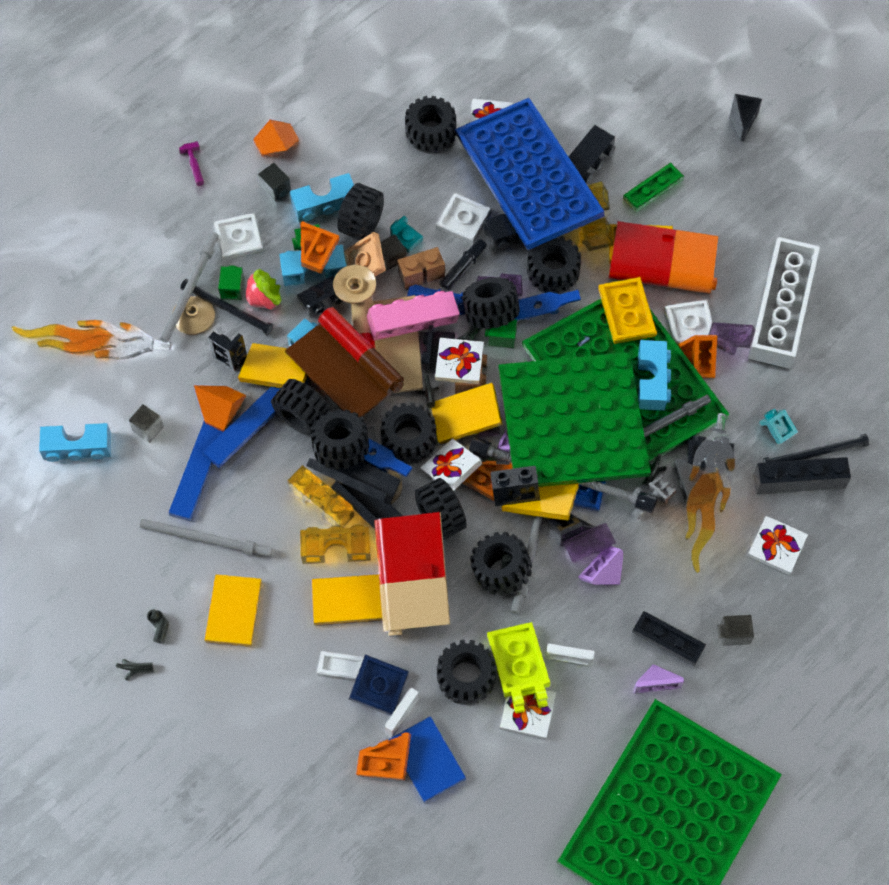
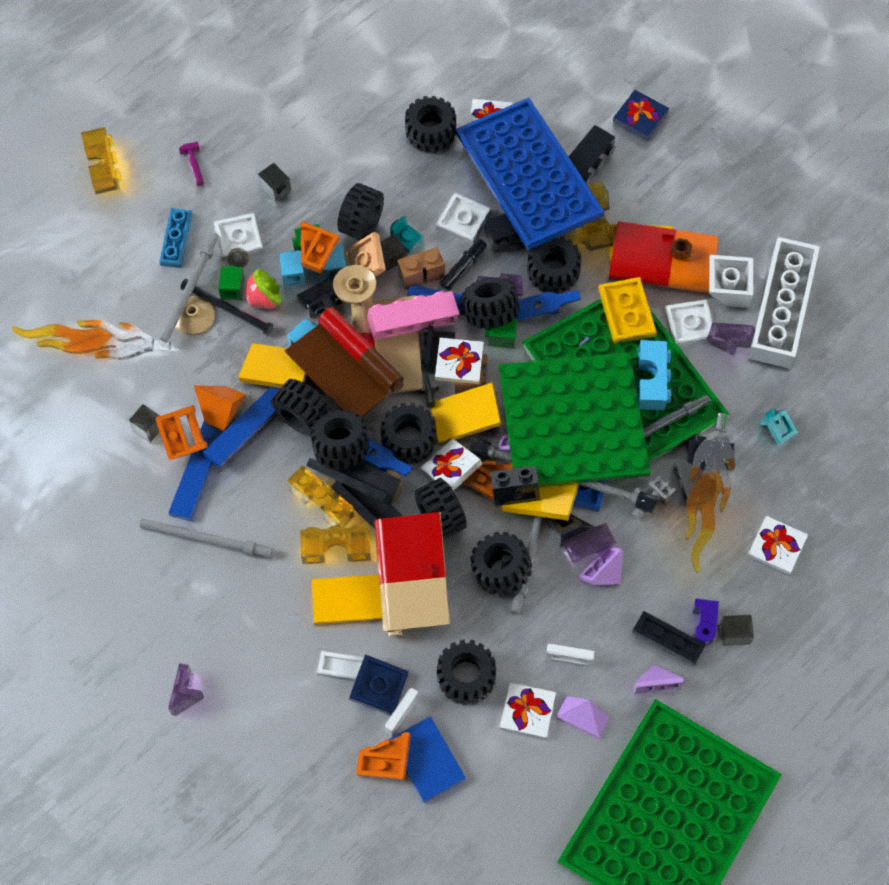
medium azure arch [39,423,111,462] -> none
pearl dark grey bar [116,659,153,680] -> none
pearl dark grey arm [147,609,169,644] -> none
yellow tile [205,574,262,647] -> none
black bracket [208,331,247,371] -> none
orange slope [253,120,299,156] -> none
medium azure arch [290,173,354,222] -> none
pearl dark grey bar [457,326,480,341] -> none
neon yellow tile [487,622,550,714] -> none
green tile [623,162,684,213] -> none
pearl dark grey bar [642,453,667,489] -> none
orange slope [678,335,717,378] -> none
black slope [729,94,762,142] -> none
black brick [753,457,851,494] -> none
black bar [763,433,869,463] -> none
none -> clear yellow arch [81,127,122,194]
none -> orange plate [155,405,208,460]
none -> dark azure tile [159,208,193,268]
none -> clear purple slope [168,663,204,716]
none -> clear smoke plate [227,248,249,268]
none -> lavender slope [556,696,609,739]
none -> dark blue tile [613,90,669,141]
none -> reddish brown tile [670,238,692,260]
none -> dark purple leg [692,598,719,647]
none -> white slope [709,255,753,308]

